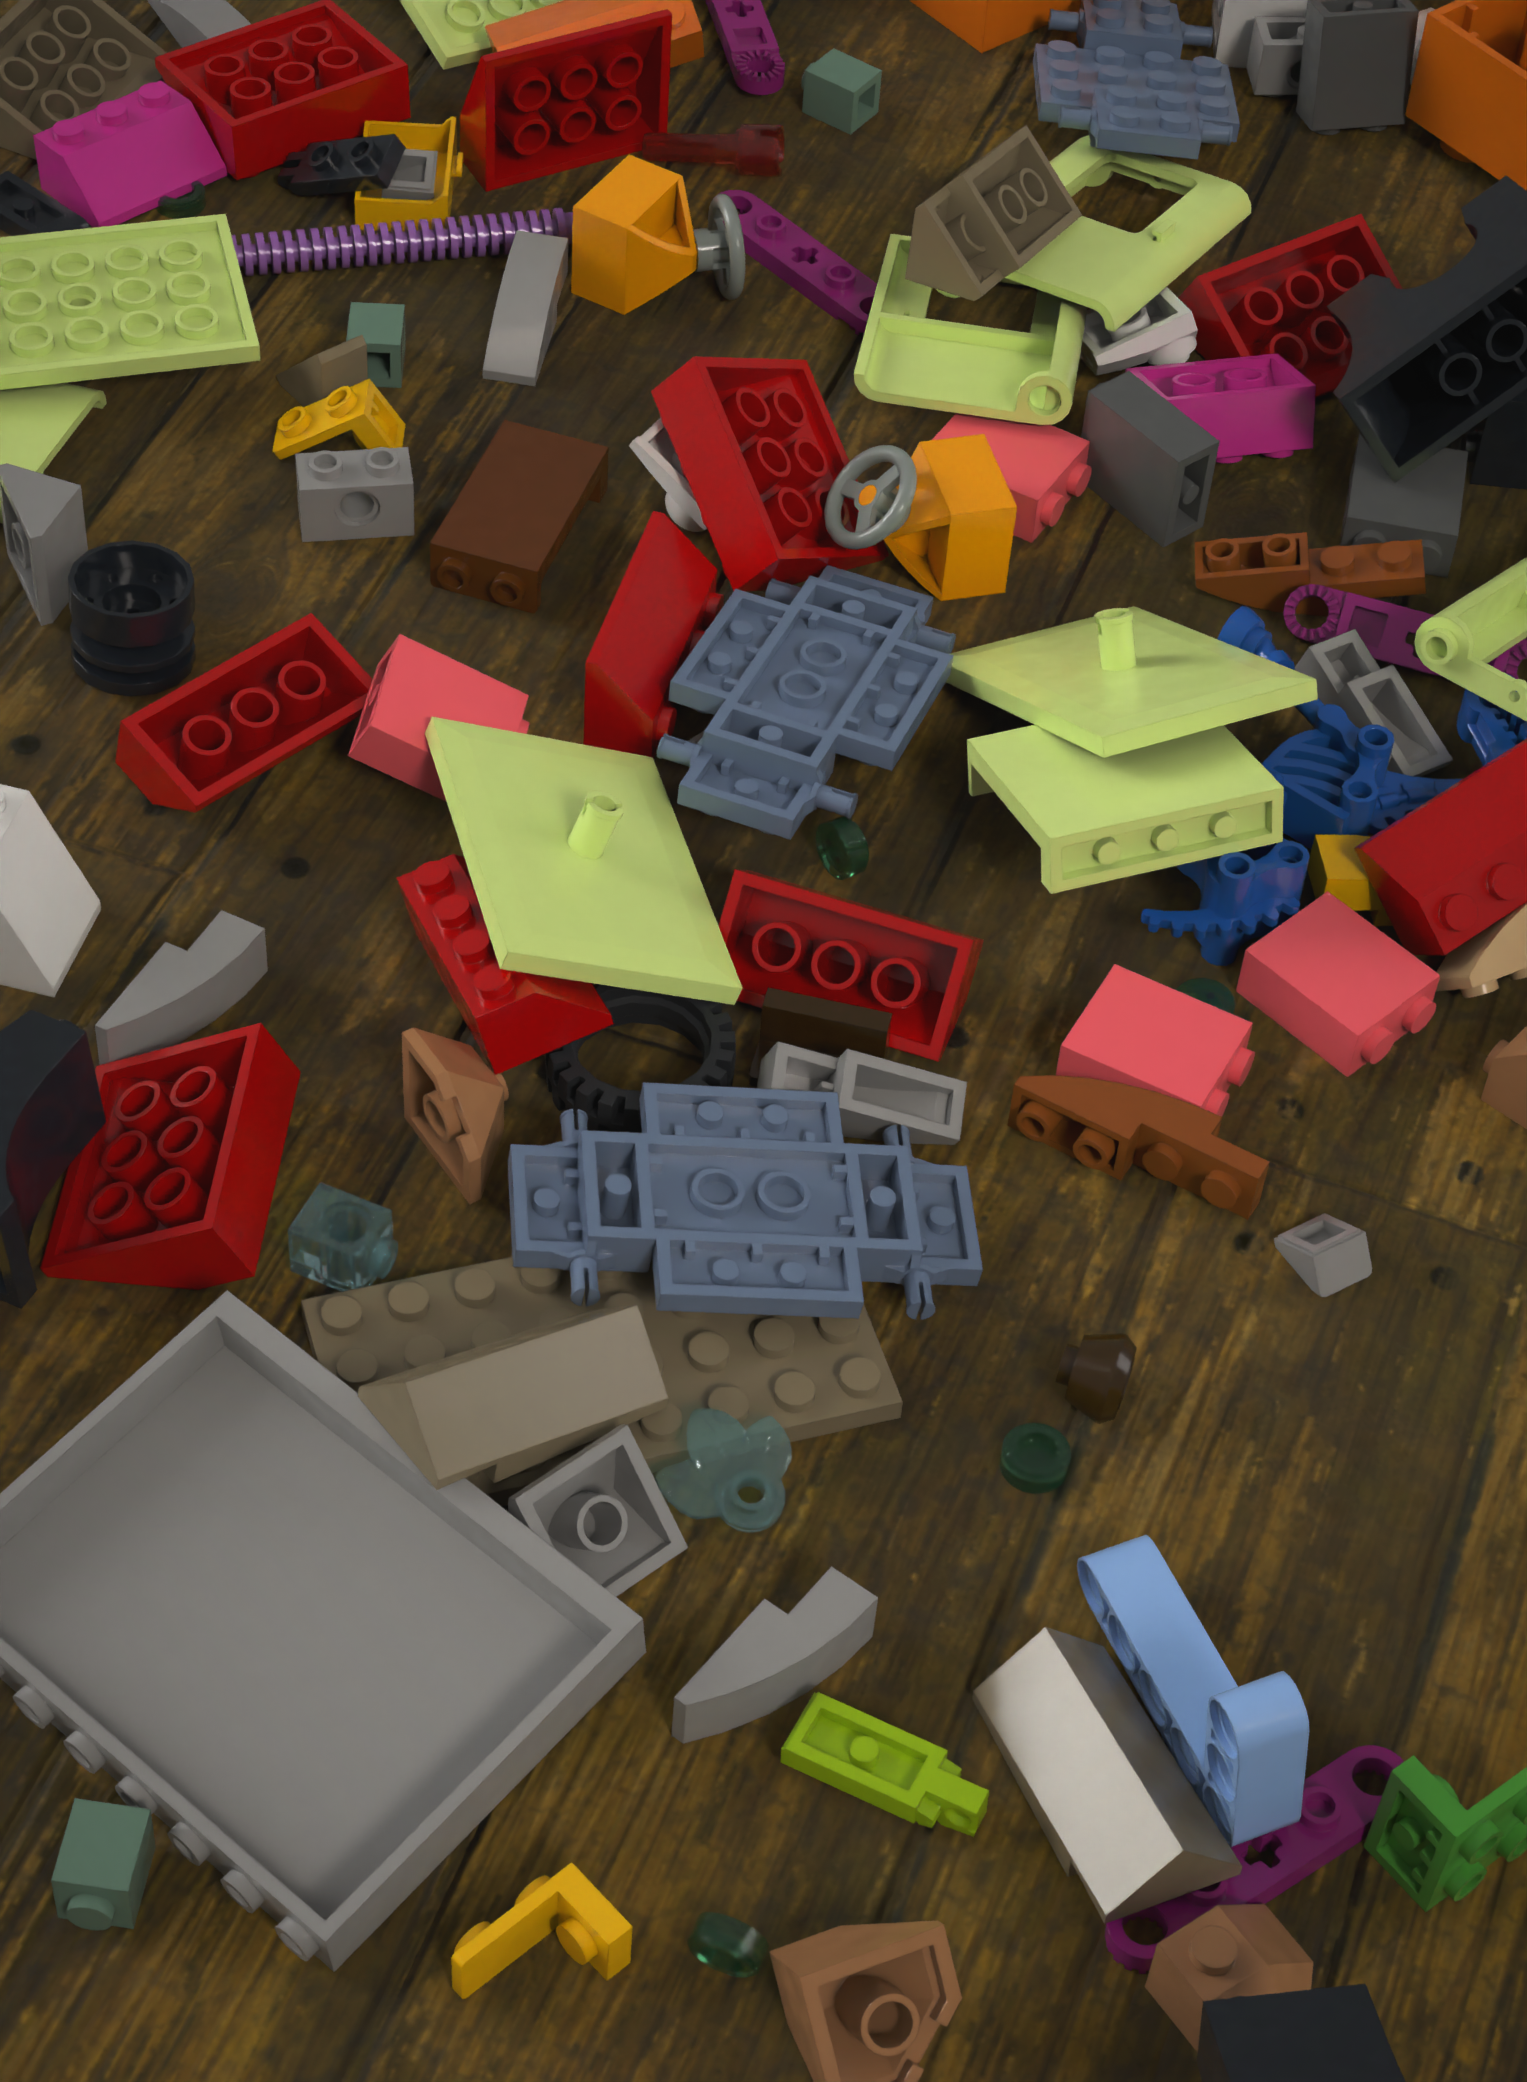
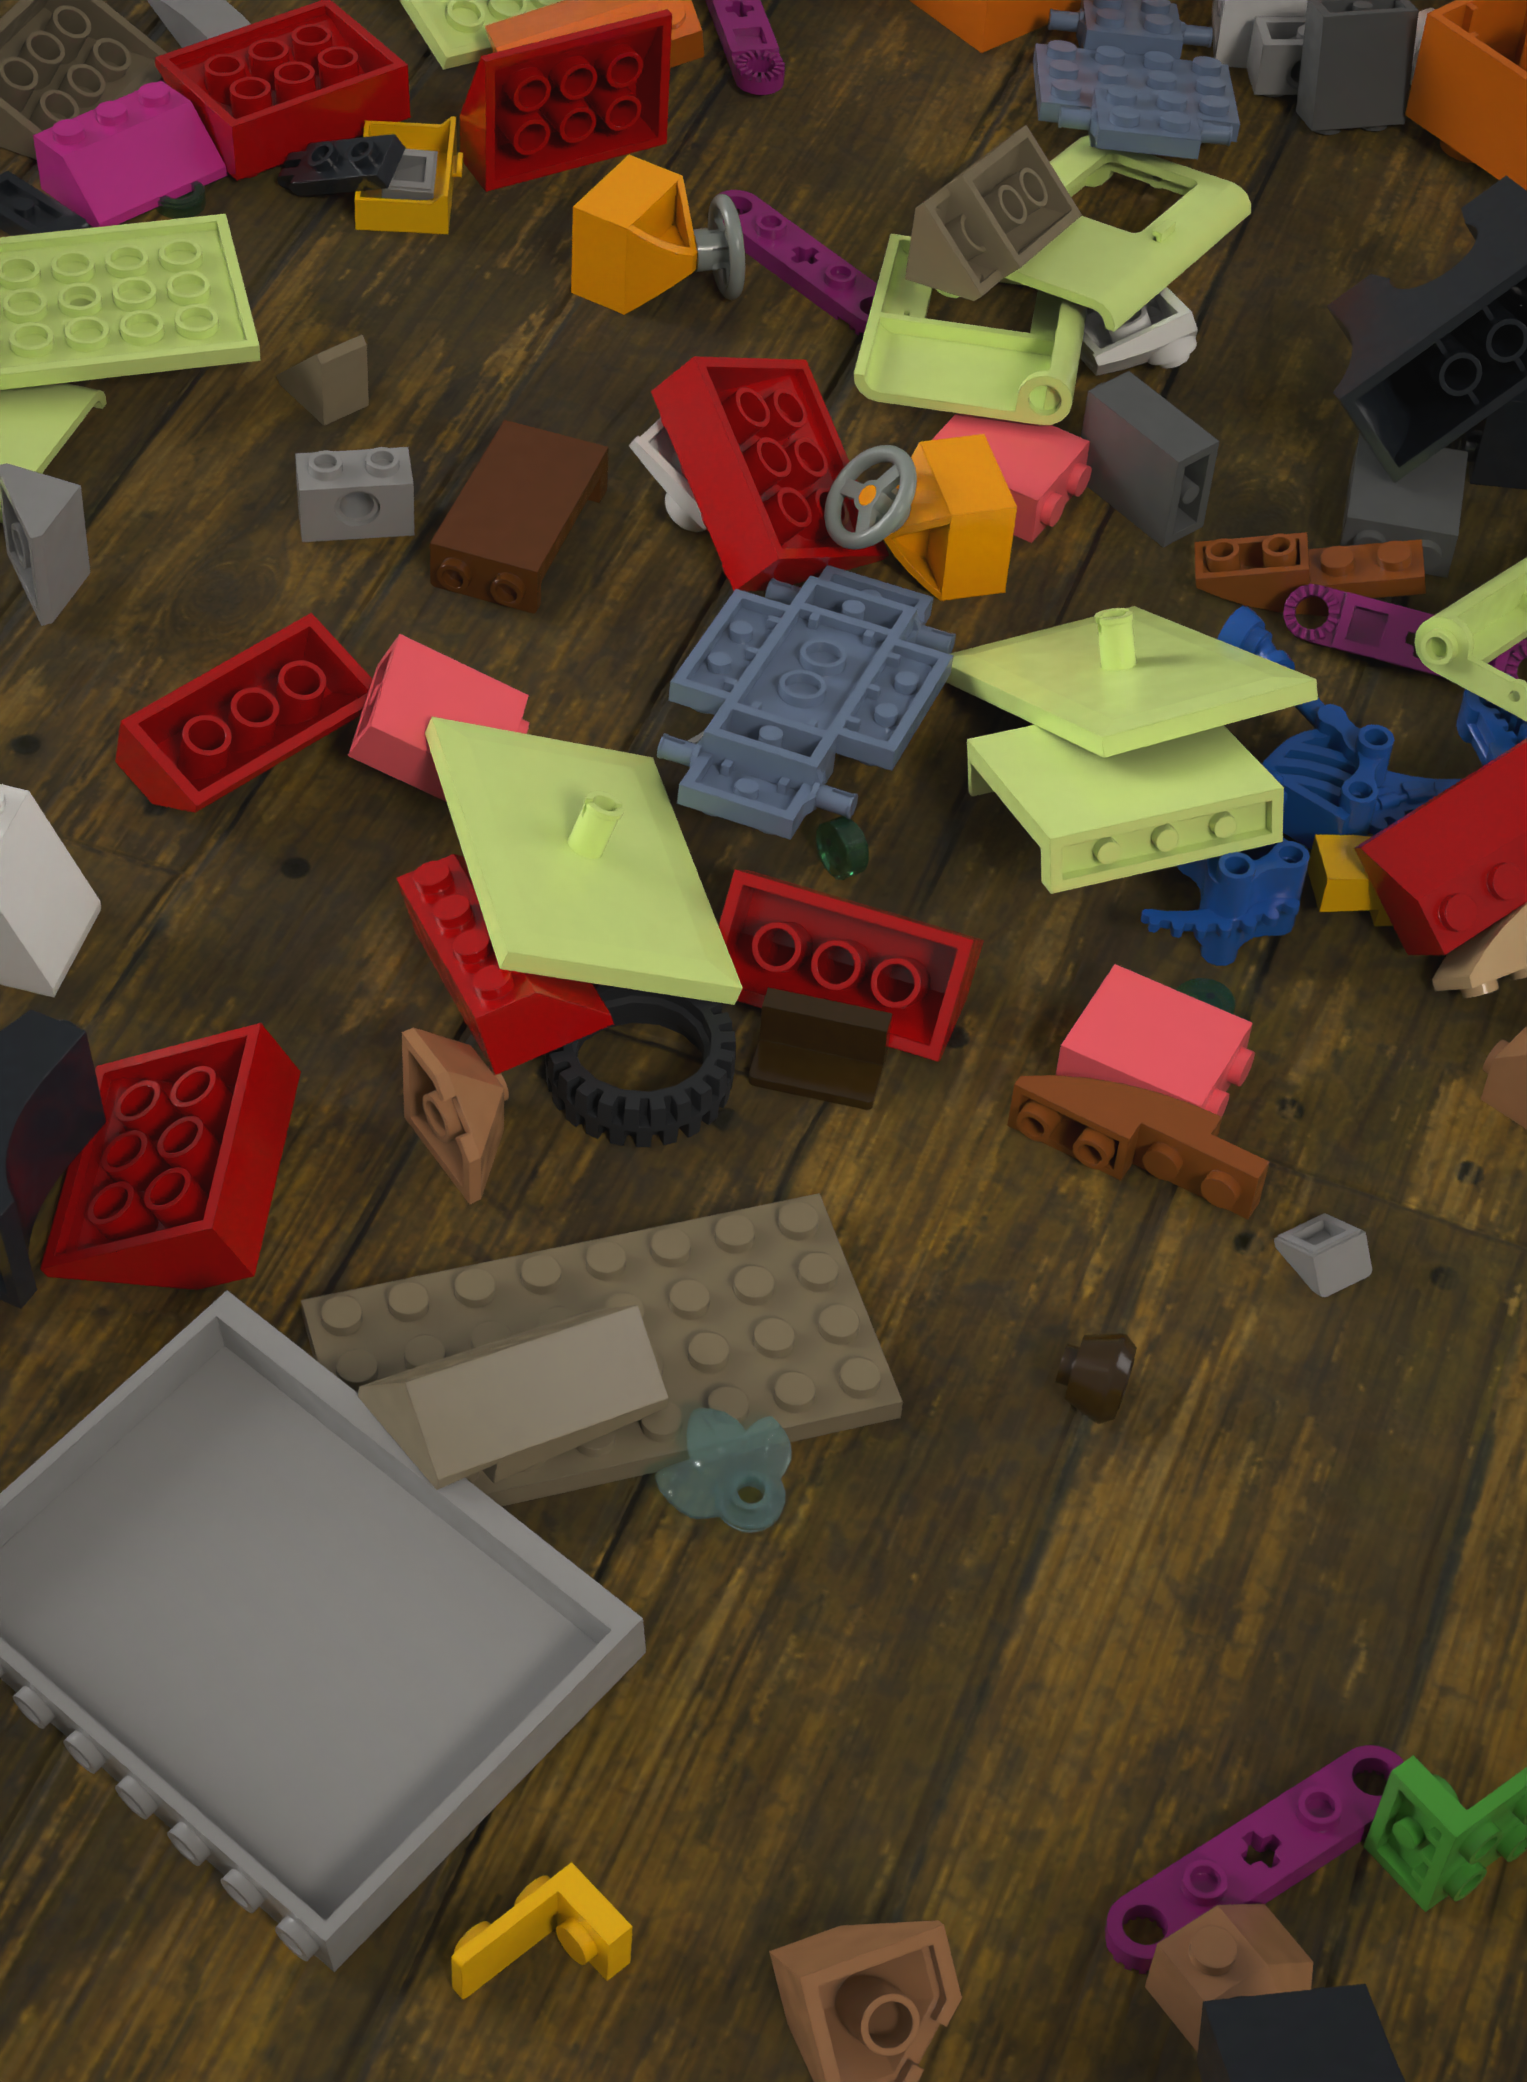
sand green brick [51,1798,156,1931] -> none
black wheel [68,540,196,697] -> none
light grey slope [95,910,268,1065] -> none
medium lavender hose [231,208,573,277] -> none
yellow bracket [273,378,406,460] -> none
clear light blue brick [288,1182,398,1292] -> none
sand green brick [346,302,406,388] -> none
light grey slope [483,230,568,386] -> none
sand blue piece [508,1082,983,1320] -> none
light grey slope [508,1424,688,1597] -> none
red slope [583,511,724,759] -> none
clear red piece [642,124,785,177] -> none
light grey slope [671,1566,878,1744] -> none
clear green tile [687,1912,769,1978] -> none
light grey slope [757,1042,967,1145] -> none
lime hinge [780,1692,989,1837] -> none
sand green brick [801,48,882,135] -> none
slope [972,1627,1242,1924] -> none
clear green tile [999,1423,1071,1494] -> none
light blue beam [1077,1535,1309,1847] -> none
dark pink slope [1125,353,1316,463] -> none
red slope [1178,214,1403,399] -> none
coral brick [1236,891,1440,1077] -> none
light grey slope [1295,629,1453,777] -> none

